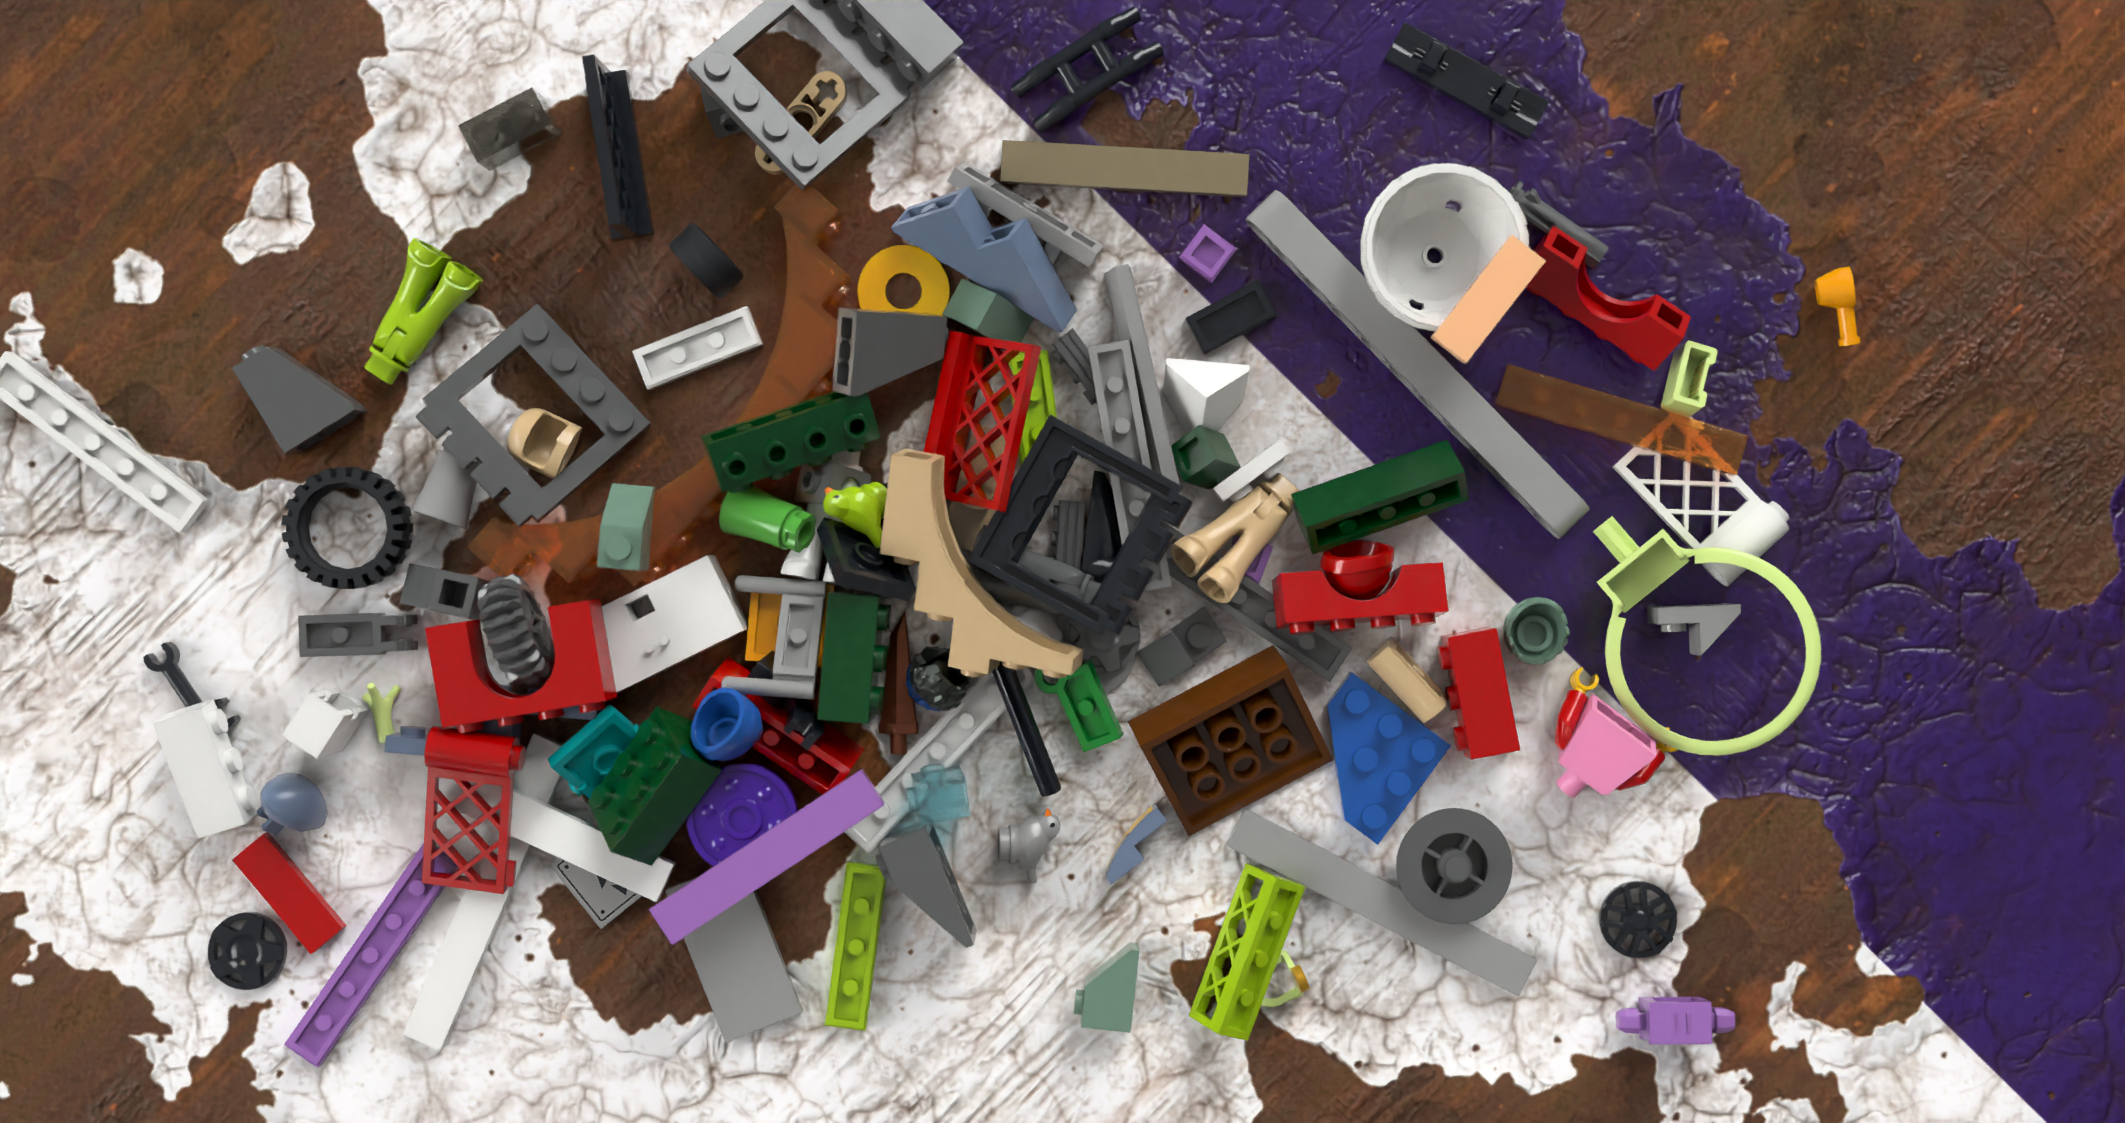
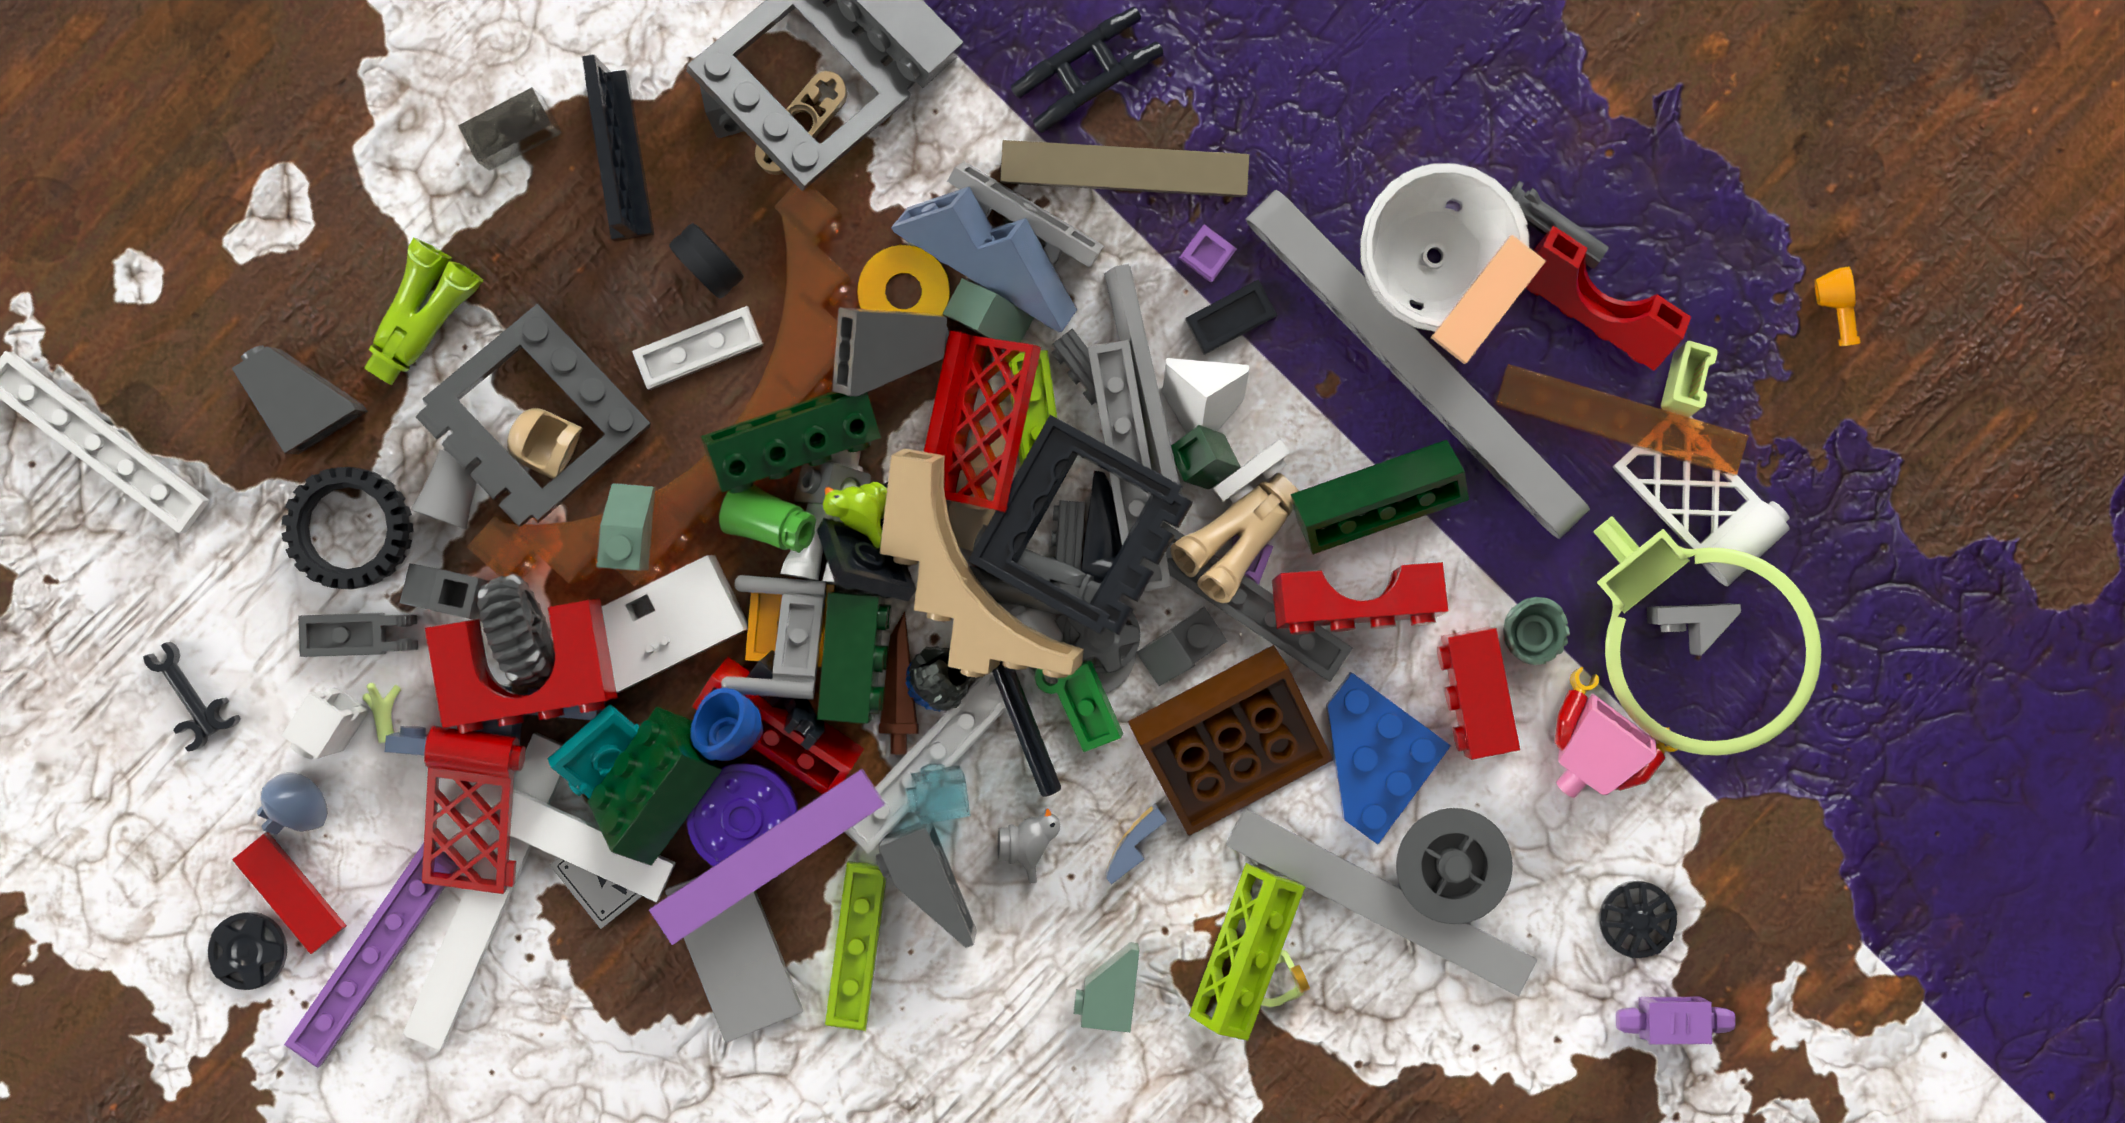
white brick [152,699,258,839] -> none
red hat [1320,540,1394,600] -> none
tan brick [1367,637,1446,723] -> none
black hinge [1383,22,1549,140] -> none

